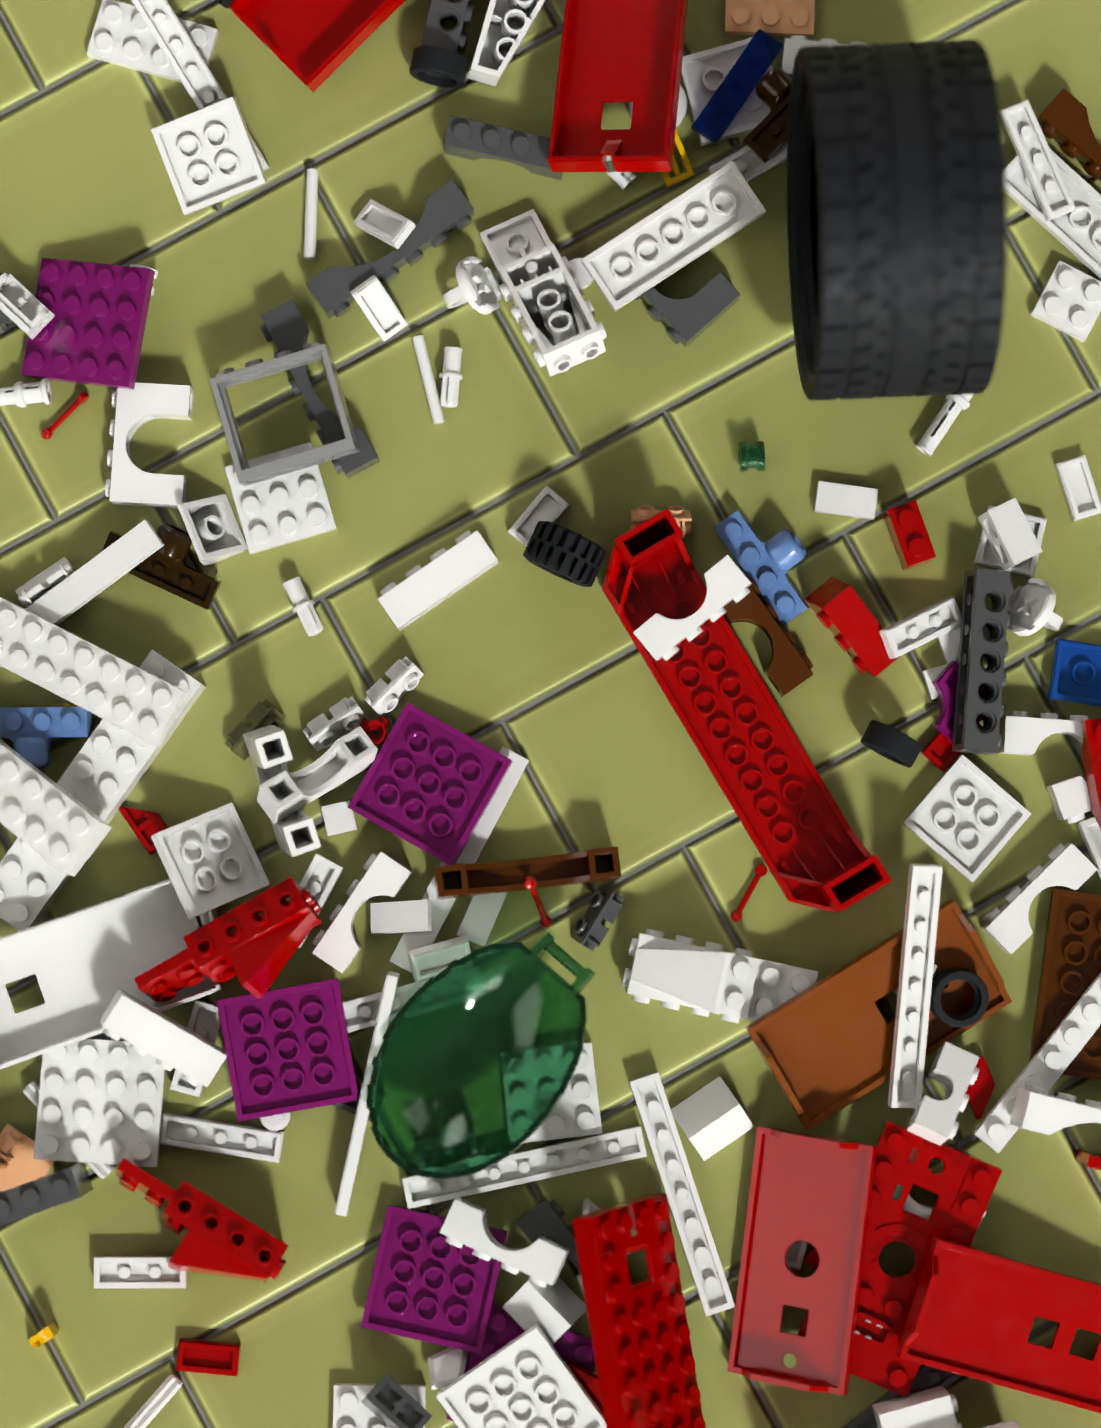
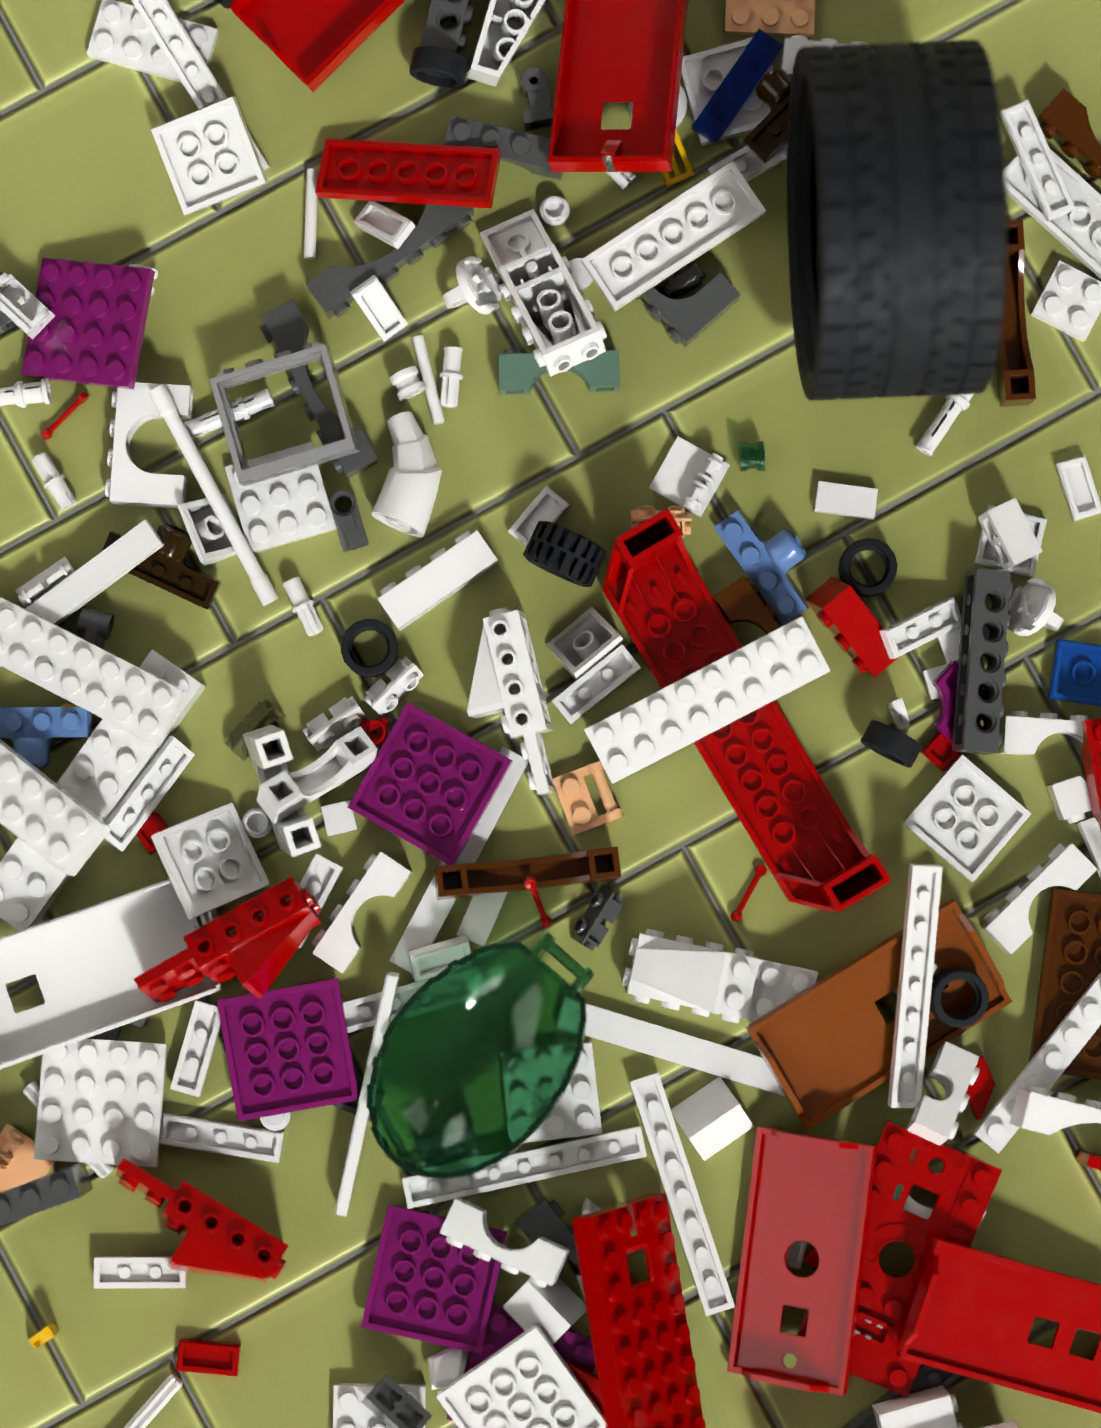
white brick [99,988,227,1087] -> none
white tile [370,899,432,935] -> none
white arch [633,555,752,661] -> none
red brick [883,500,936,571] -> none
none -> white axle [32,452,78,511]
none -> dark grey piece [77,607,114,649]
none -> white plate [104,735,195,852]
none -> white piece [148,384,279,607]
none -> white pin [184,388,275,439]
none -> white plate [242,808,272,838]
none -> red plate [315,139,501,208]
none -> dark grey piece [329,490,369,552]
none -> black tyre [341,619,399,677]
none -> white piece [371,411,442,537]
none -> white wheel [389,366,426,401]
none -> white wedge [467,607,556,795]
none -> sand green arch [498,346,620,395]
none -> dark grey leg [521,68,553,131]
none -> white plate [540,195,569,226]
none -> white slope [546,607,623,681]
none -> white plate [552,644,641,725]
none -> light nougat plate [552,761,624,836]
none -> white tile [560,998,786,1097]
none -> white brick [584,617,830,784]
none -> white hinge [649,436,730,517]
none -> clear smoke cone [661,261,706,299]
none -> black tyre [838,538,898,597]
none -> white tile [888,698,910,731]
none -> reddish brown arch [996,219,1036,407]

